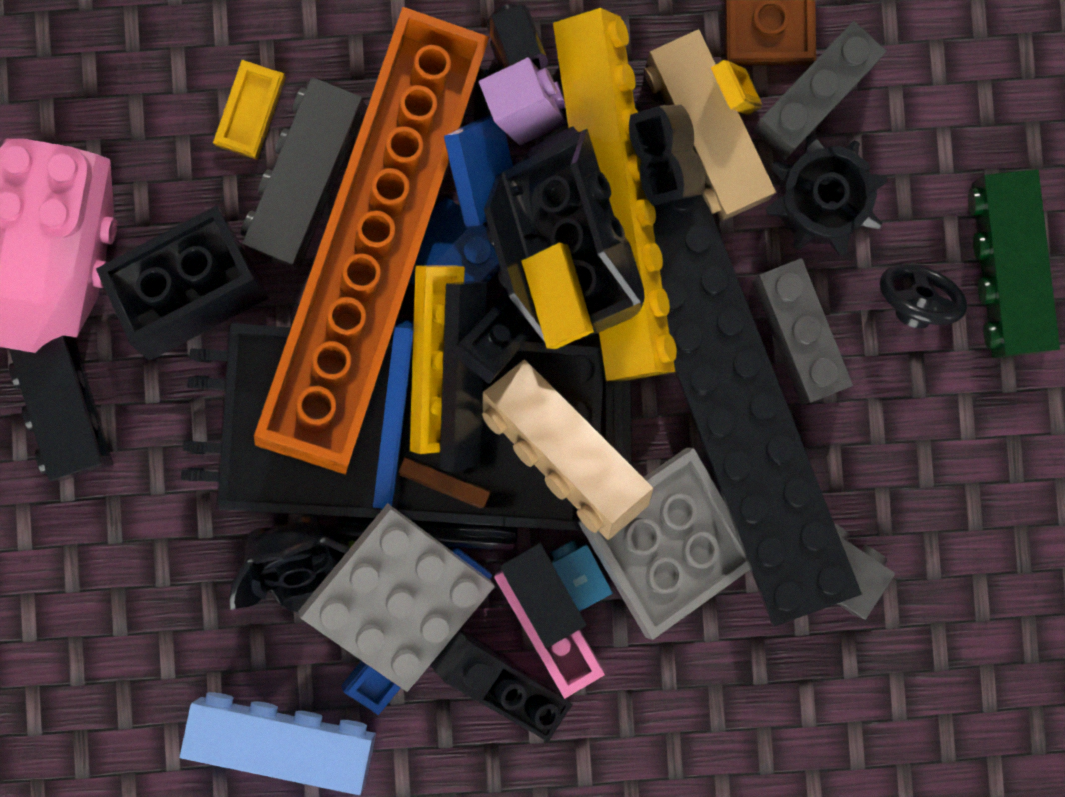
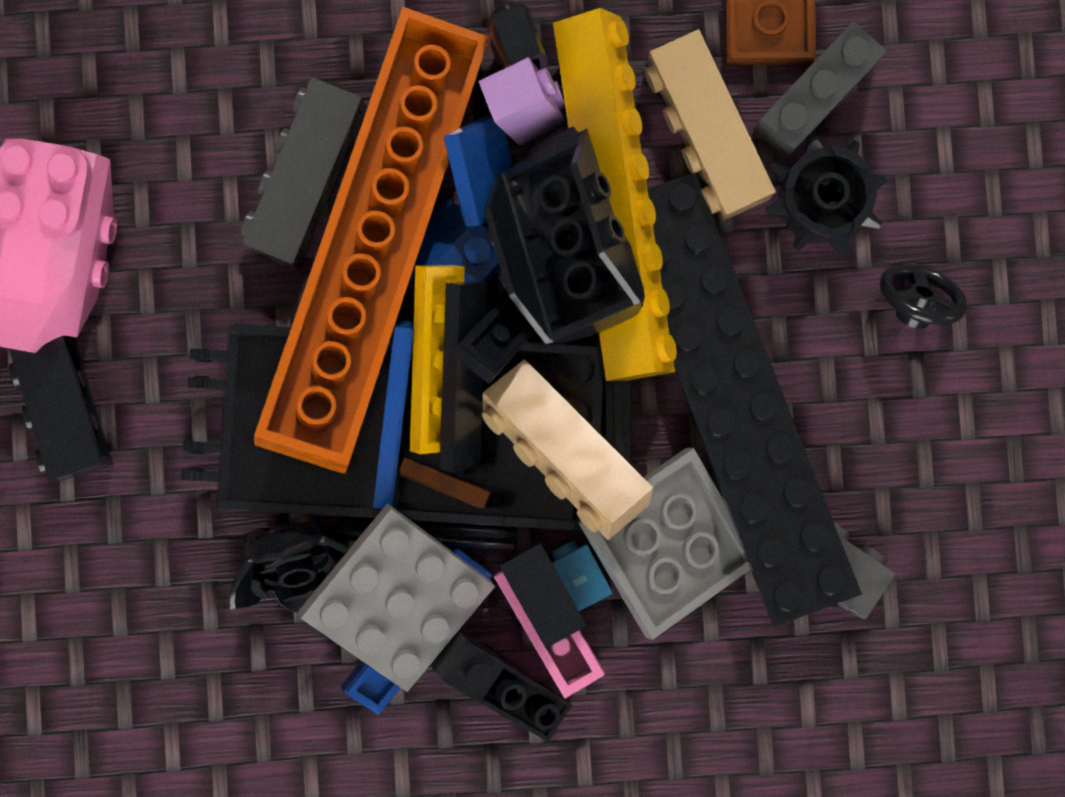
black slope [96,205,269,361] -> none
light blue brick [179,692,376,795] -> none
yellow tile [213,60,286,160] -> none
yellow tile [521,242,594,349] -> none
black brick [629,105,705,206] -> none
yellow tile [710,60,763,115] -> none
flat silver brick [752,258,853,405] -> none
dark green brick [968,169,1060,358] -> none

